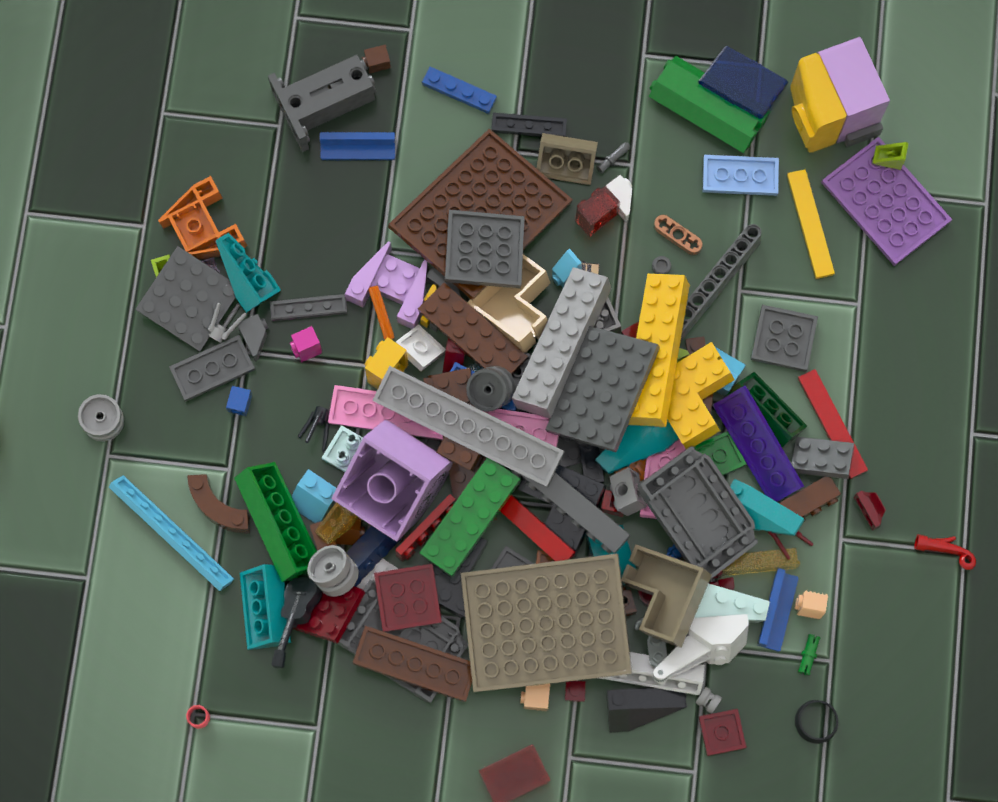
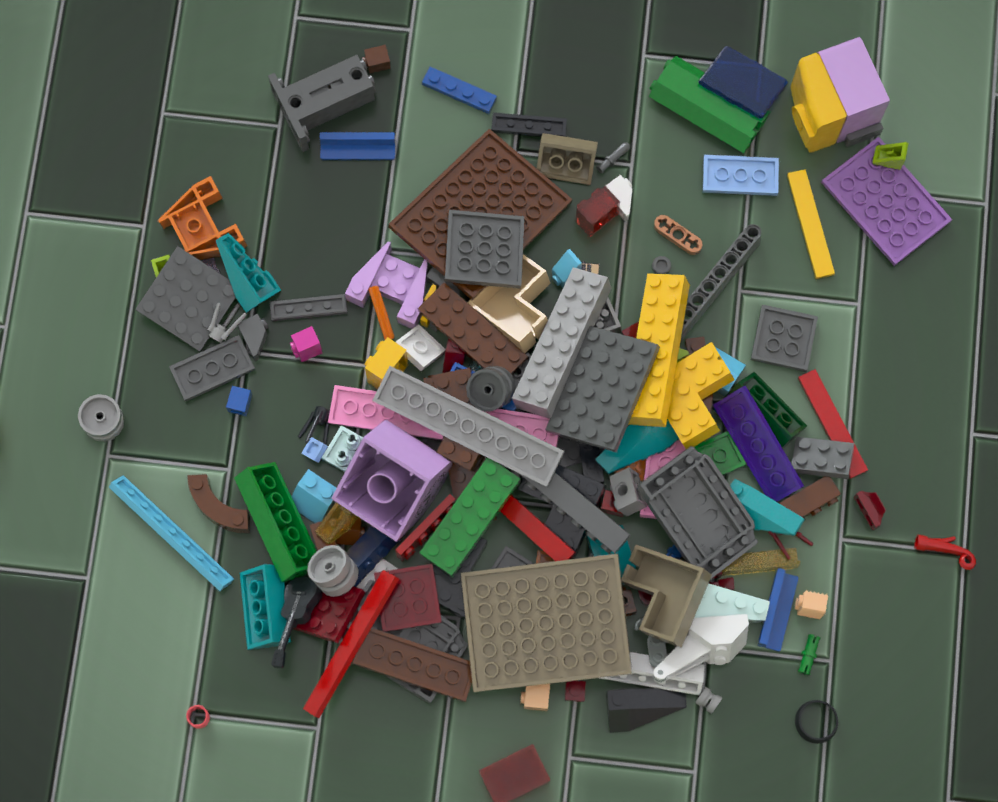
dark red plate [698,709,746,756] -> none
none -> light blue plate [301,437,328,463]
none -> red tile [303,570,399,718]

